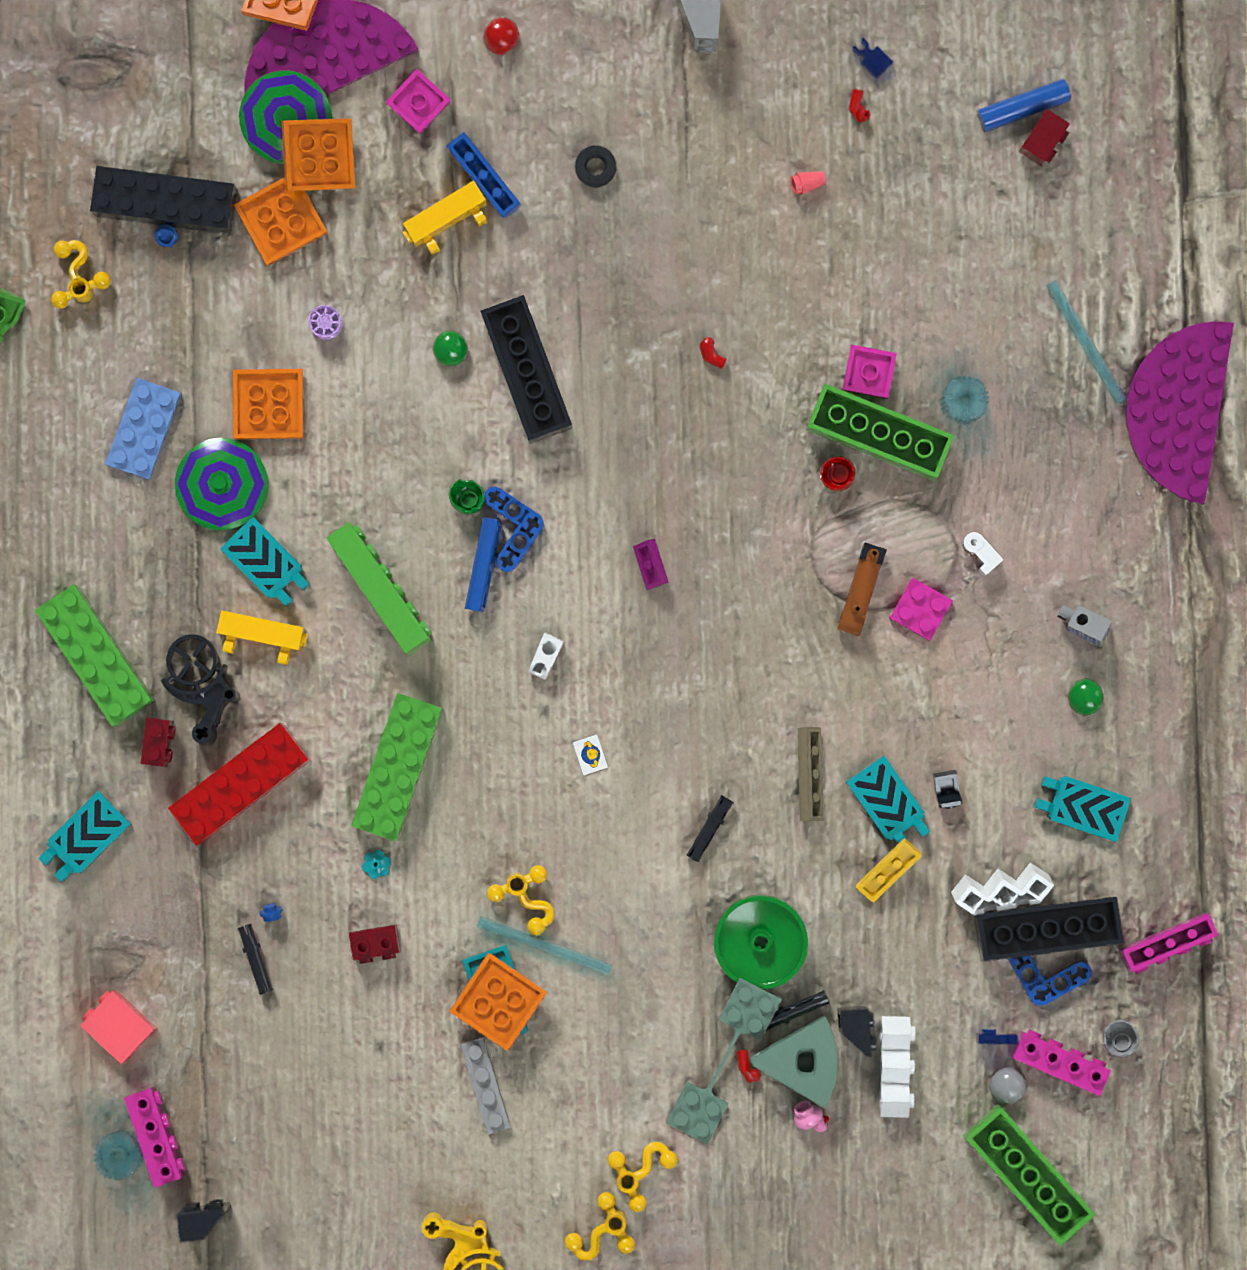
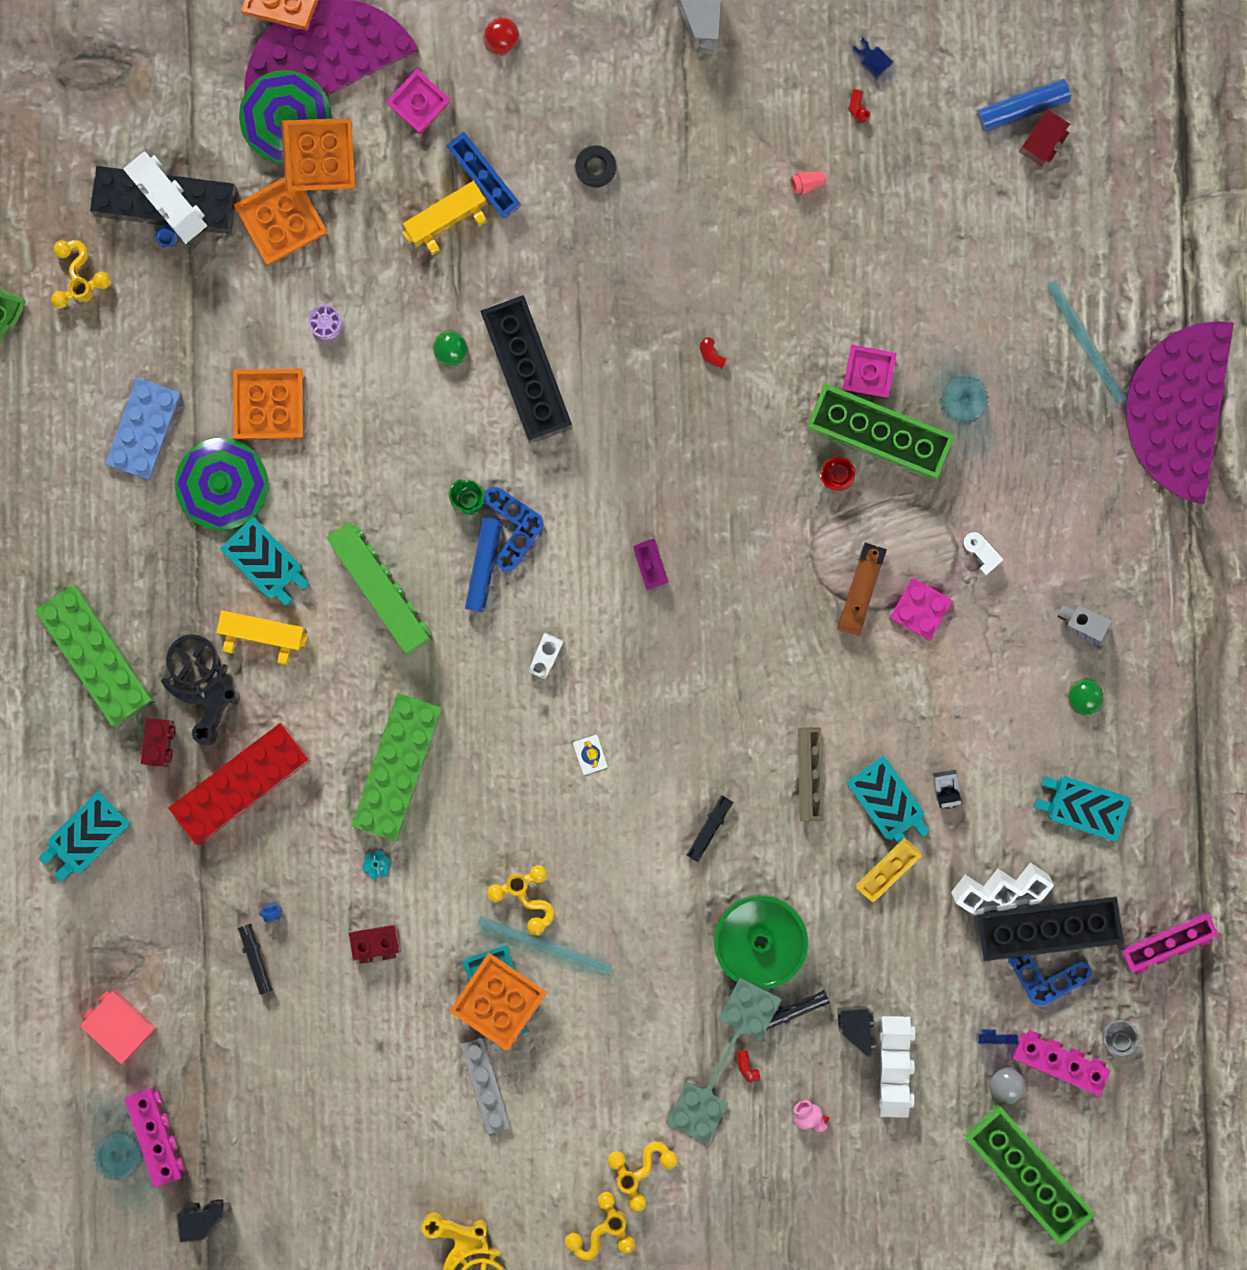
sand green piece [751,1015,838,1108] -> none
none -> white brick [123,151,207,244]

